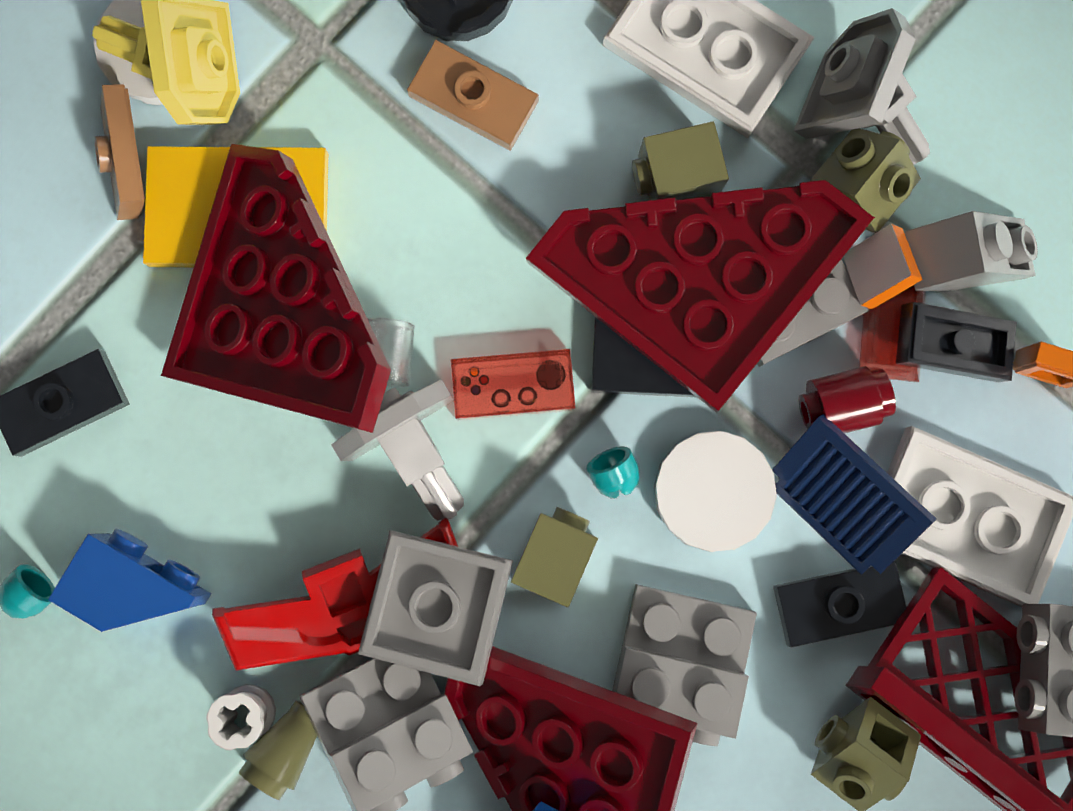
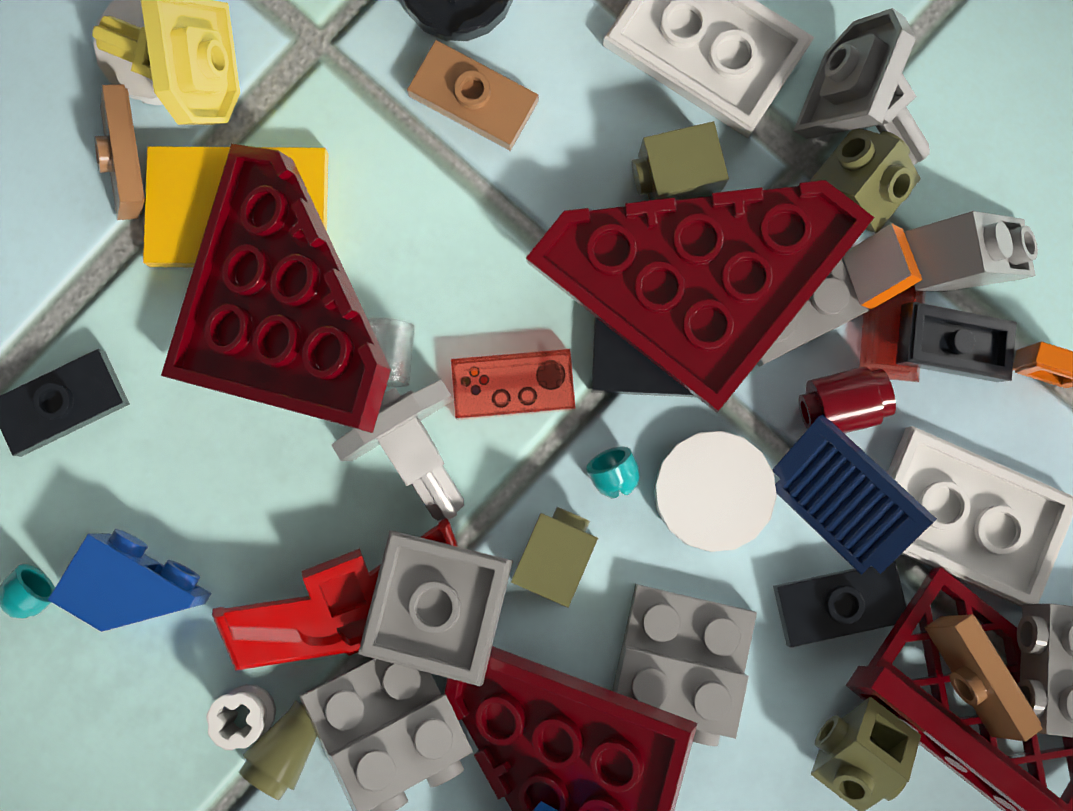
none -> medium nougat plate [924,615,1042,742]

